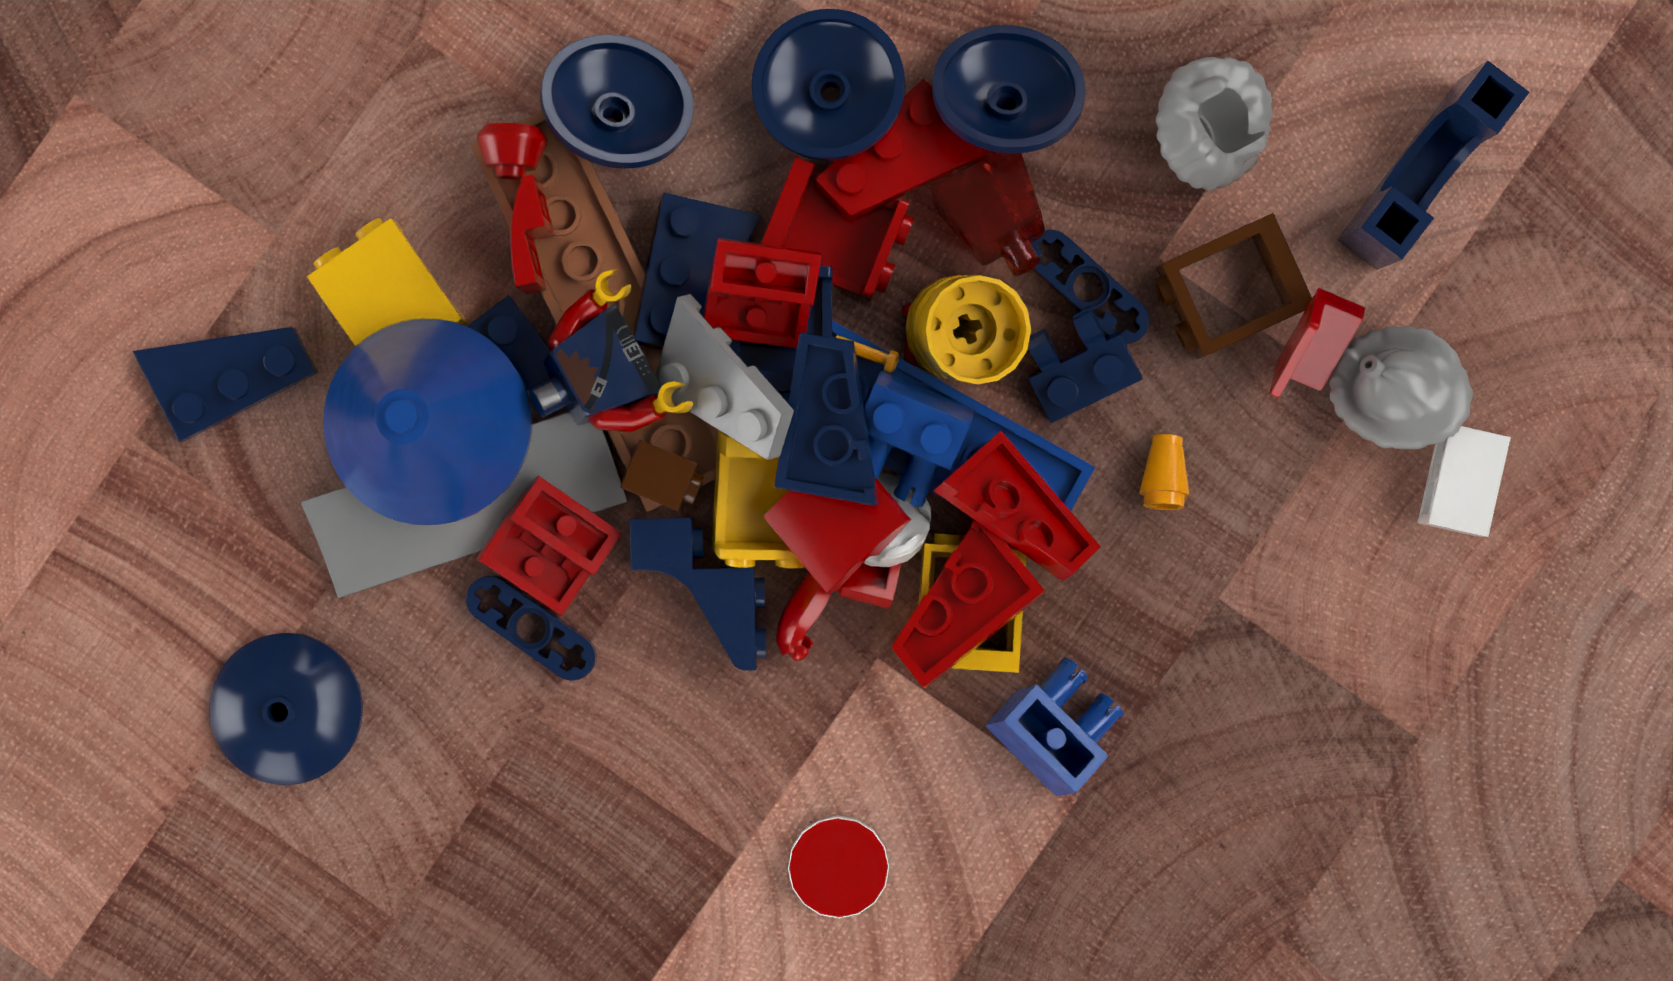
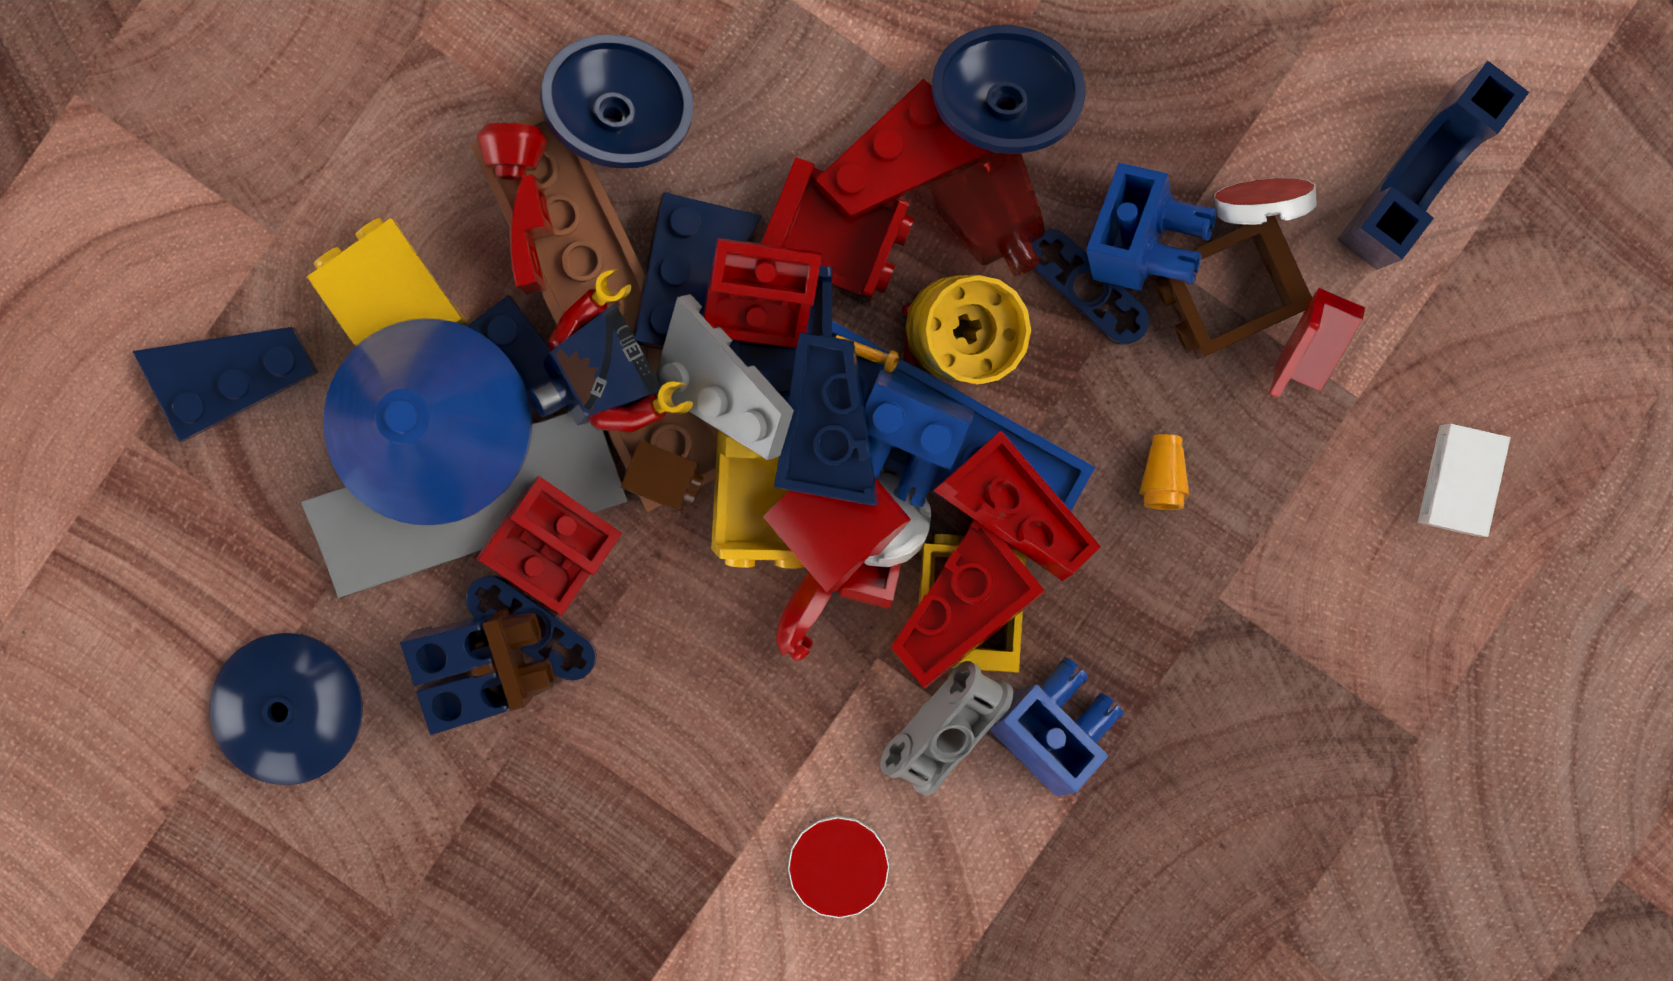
dark blue arch [630,518,767,671] -> none
dark blue dish [752,9,905,161] -> none
dark blue plate [1028,306,1143,423] -> none
light grey piece [1156,57,1273,191] -> none
light grey piece [1329,326,1473,450] -> none
none -> dark blue hips [400,608,556,735]
none -> light grey piece [880,661,1014,796]
none -> blue brick [1086,163,1217,291]
none -> tile [1214,178,1317,225]

